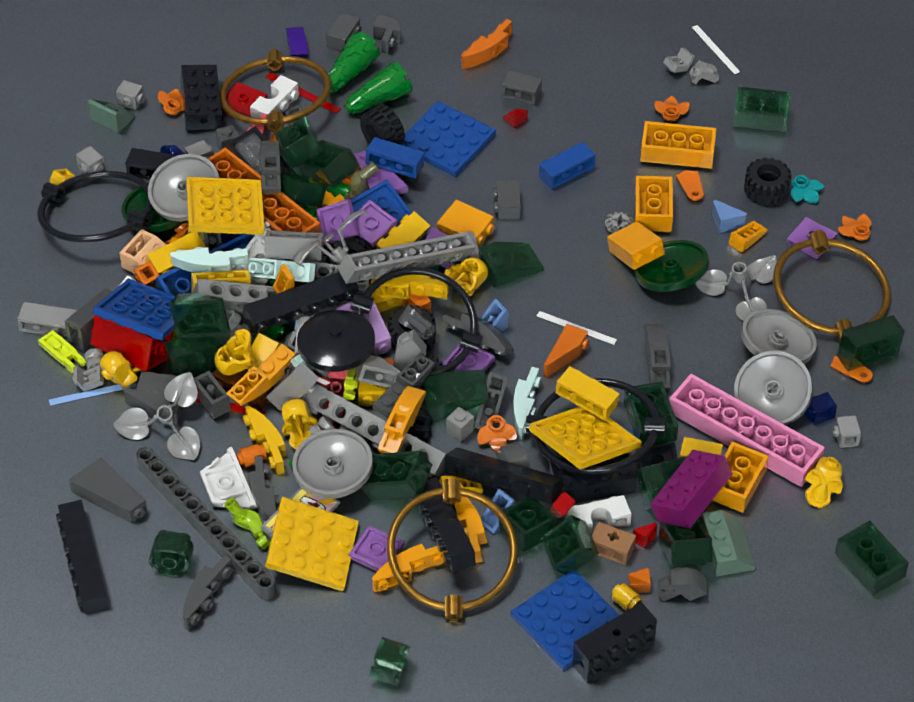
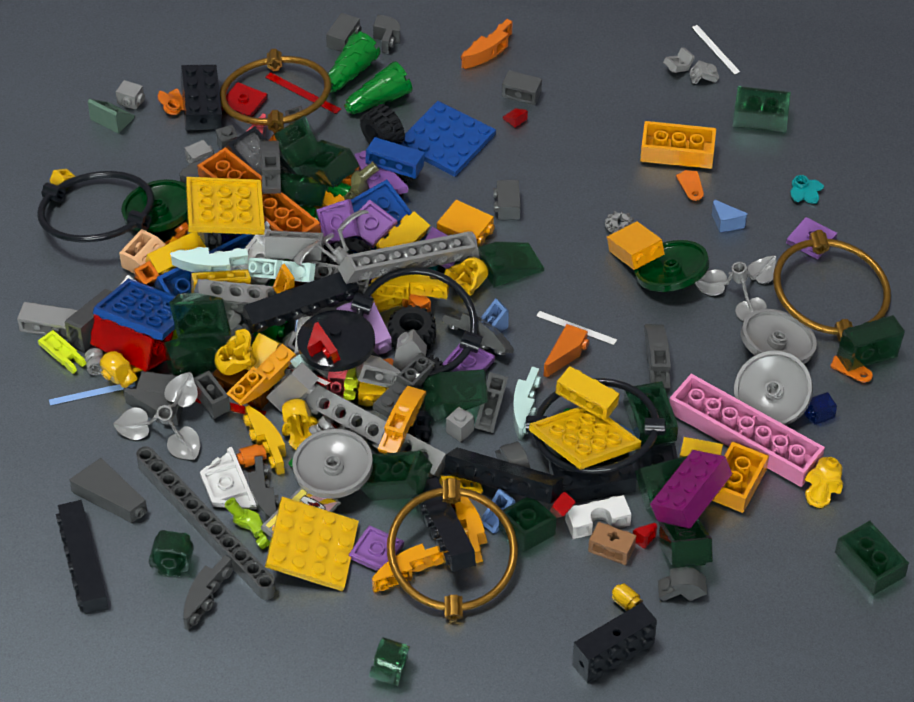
light grey bracket [73,365,104,392] -> none
light grey brick [76,146,105,174] -> none
black brick [125,148,178,179] -> none
light grey dish [148,154,220,221] -> none
clear blue arm [160,145,185,155] -> none
white arch [250,75,299,127] -> none
dark purple slope [286,27,308,57] -> none
dark grey piece [398,304,435,340] -> none
orange plate [477,415,517,451] -> none
blue plate [510,569,619,671] -> none
blue brick [539,142,596,189] -> none
clear green brick [541,515,599,575] -> none
orange slope [628,568,651,593] -> none
light orange brick [635,176,673,232] -> none
orange plate [654,96,690,122] -> none
sand green slope [700,510,756,576] -> none
light orange slope [728,221,768,253] -> none
black tyre [744,157,792,206] -> none
light grey brick [832,415,861,448] -> none
orange plate [837,213,872,241] -> none
none -> red slope [307,322,341,363]

